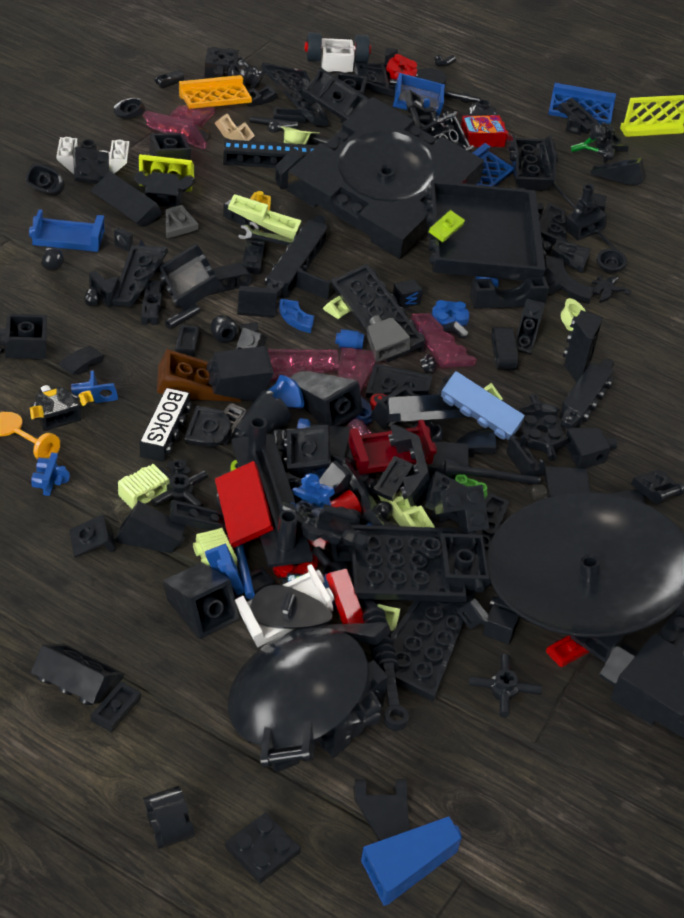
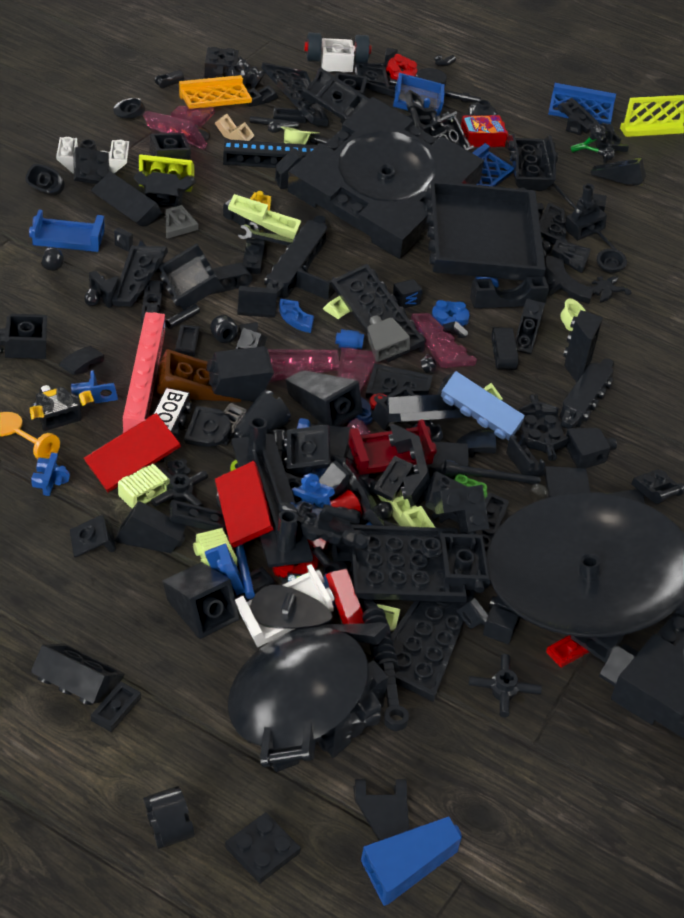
blue arm [268,375,304,408] -> none
lime plate [429,210,465,242] -> none
none -> red tile [84,413,181,493]
none -> coral brick [123,312,165,433]

